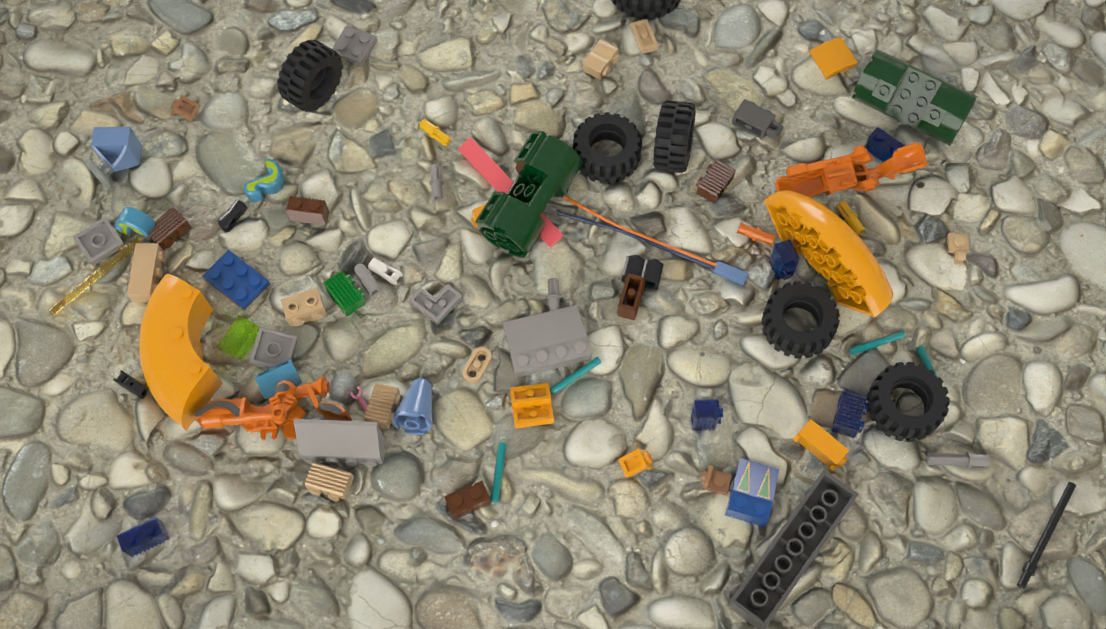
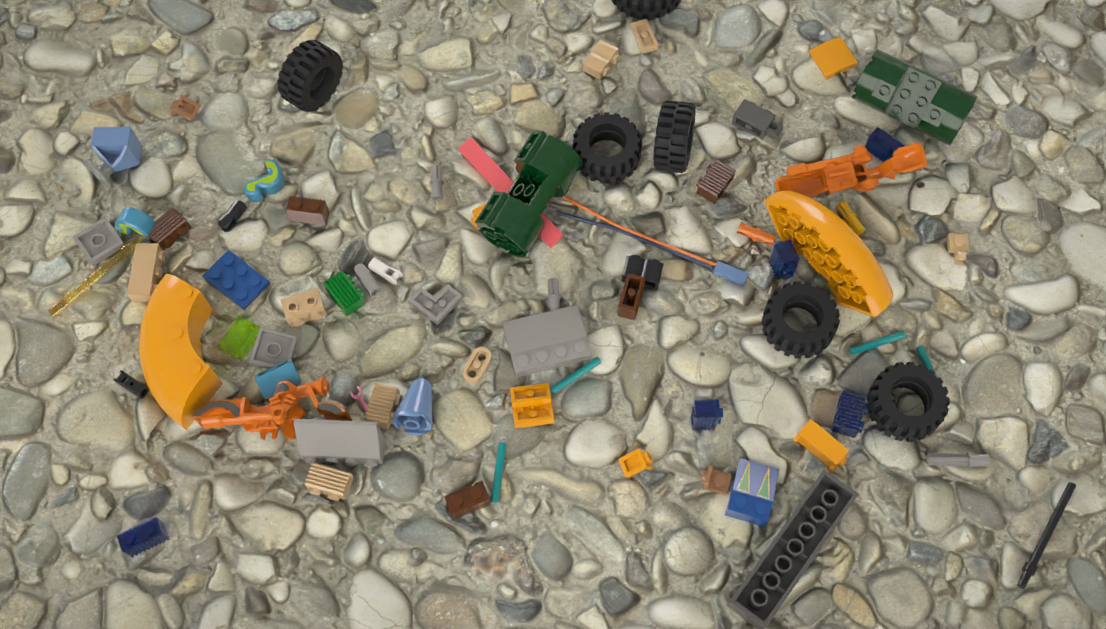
light grey plate [332,25,377,66] -> none
yellow axle [419,118,451,146] -> none

